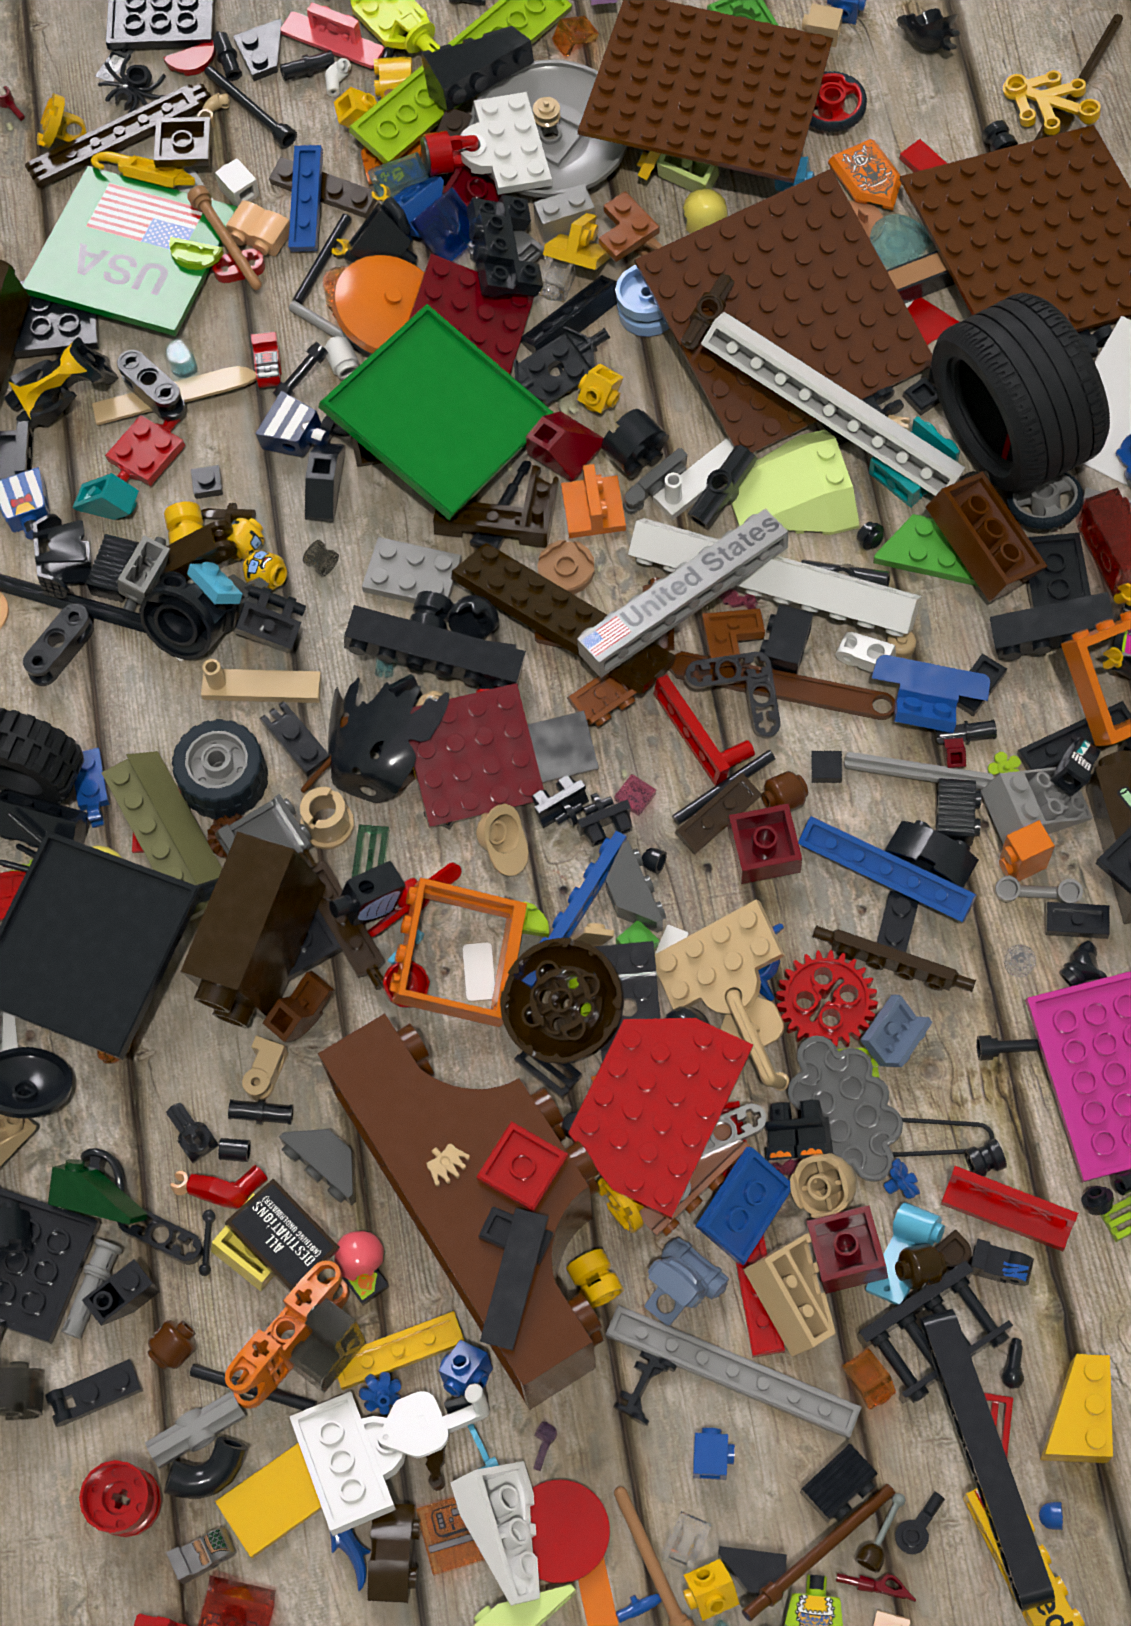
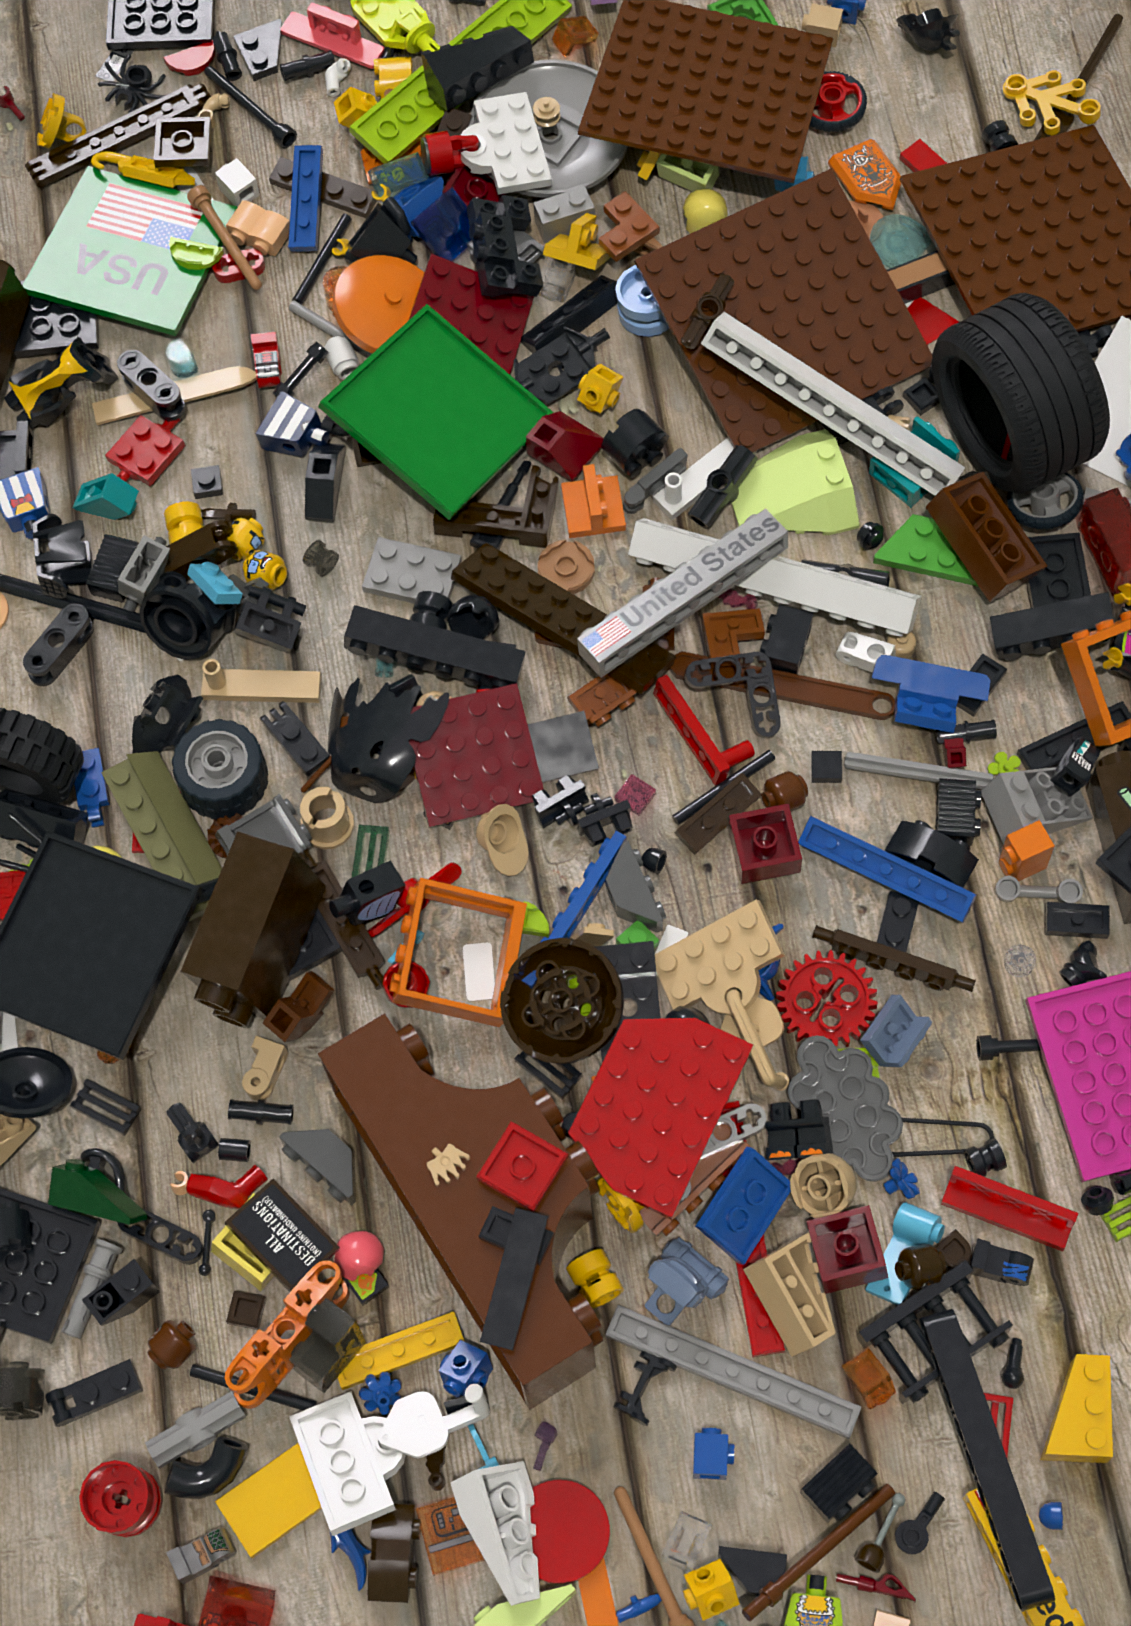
none -> black tile [70,1079,141,1136]
none -> black piece [132,674,203,753]
none -> dark brown tile [226,1291,267,1330]

